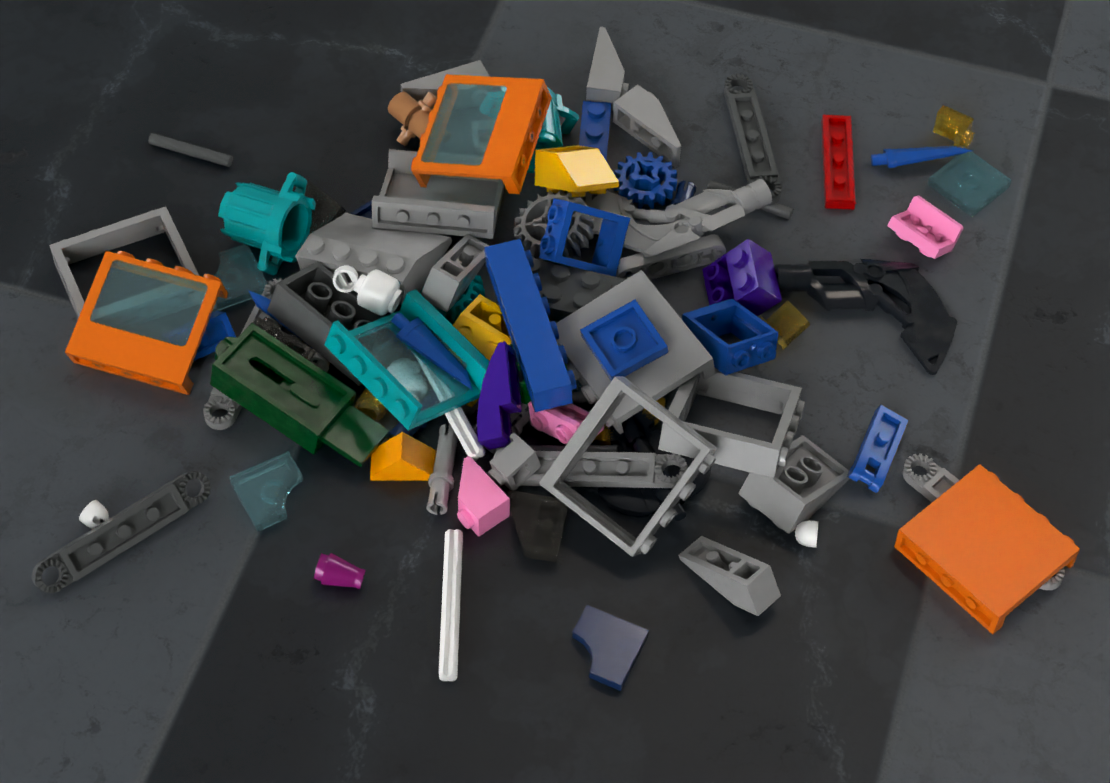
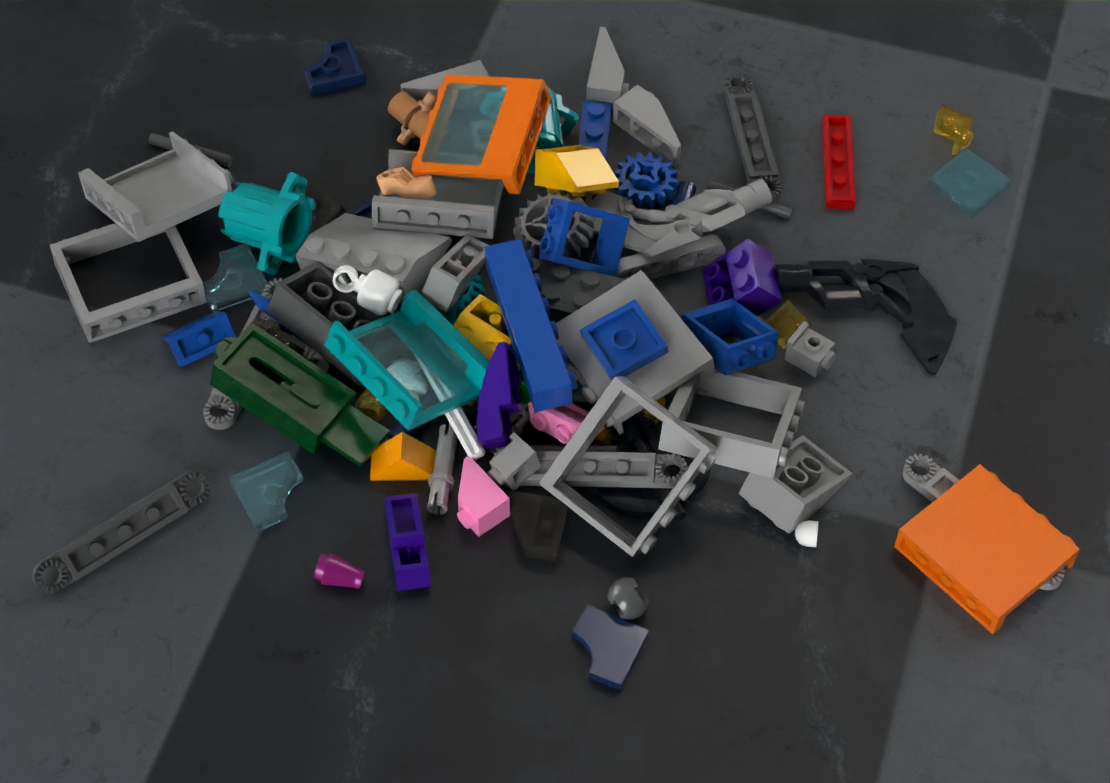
panel [65,251,228,395] -> none
white hinge [79,500,109,529] -> none
blue bar [391,312,473,390] -> none
white axle [439,529,463,682] -> none
light grey slope [678,536,781,616] -> none
blue plate [847,405,908,493] -> none
blue bar [871,146,973,168] -> none
bright pink bracket [887,195,963,259] -> none
none -> light grey panel [78,131,234,242]
none -> dark blue tile [303,38,366,96]
none -> light nougat piece [376,167,437,200]
none -> dark purple slope [384,493,431,591]
none -> dark grey piece [607,577,649,620]
none -> light grey brick [784,321,836,378]

